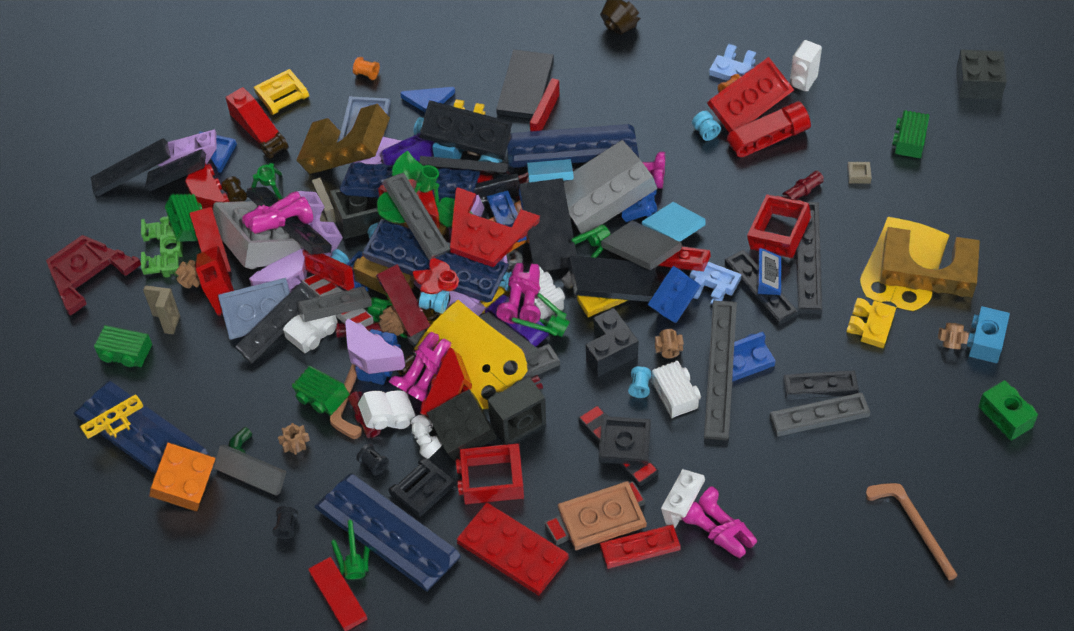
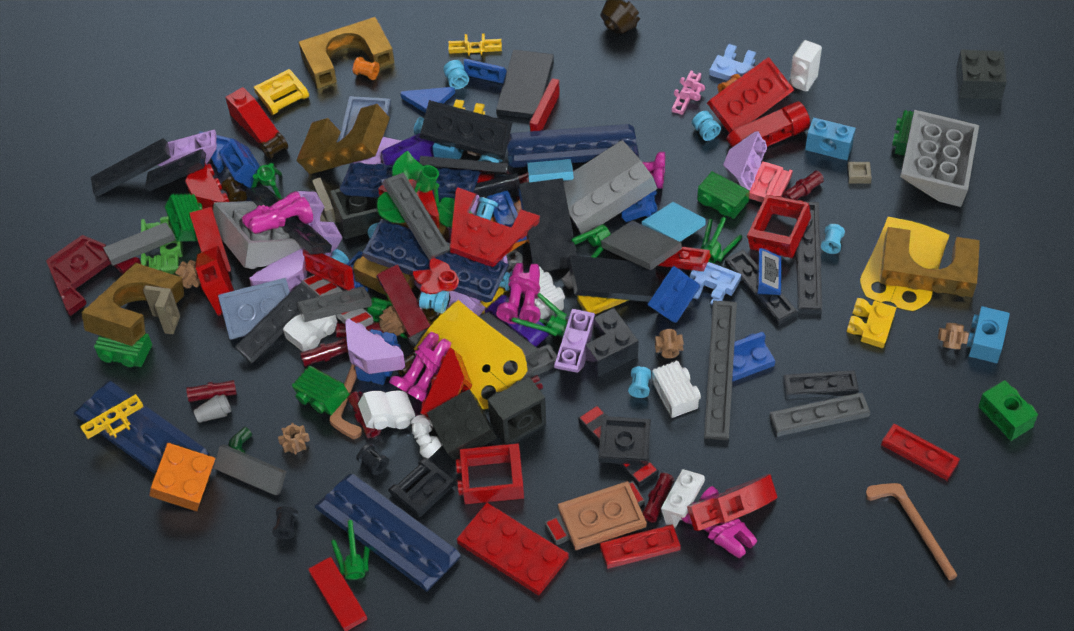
none -> pearl gold arch [82,263,184,346]
none -> dark grey tile [103,222,175,266]
none -> dark red pin [186,380,237,402]
none -> light grey cone [194,394,232,423]
none -> blue brick [219,139,260,188]
none -> pearl gold arch [298,17,394,89]
none -> dark red pin [300,338,348,367]
none -> medium azure wheel [443,60,469,89]
none -> yellow piece [448,33,502,56]
none -> blue slope [464,59,507,84]
none -> medium azure bush [476,197,498,220]
none -> lavender slope [554,309,595,373]
none -> dark red pin [642,473,675,523]
none -> bright pink piece [672,70,705,115]
none -> red slope [687,474,778,531]
none -> green brick [697,171,750,219]
none -> green plant [700,217,742,263]
none -> lavender slope [723,131,767,190]
none -> coral plate [749,161,793,203]
none -> dark azure brick [805,117,856,160]
none -> medium azure bush [821,224,845,254]
none -> red tile [881,424,960,480]
none -> light grey slope [900,110,979,207]

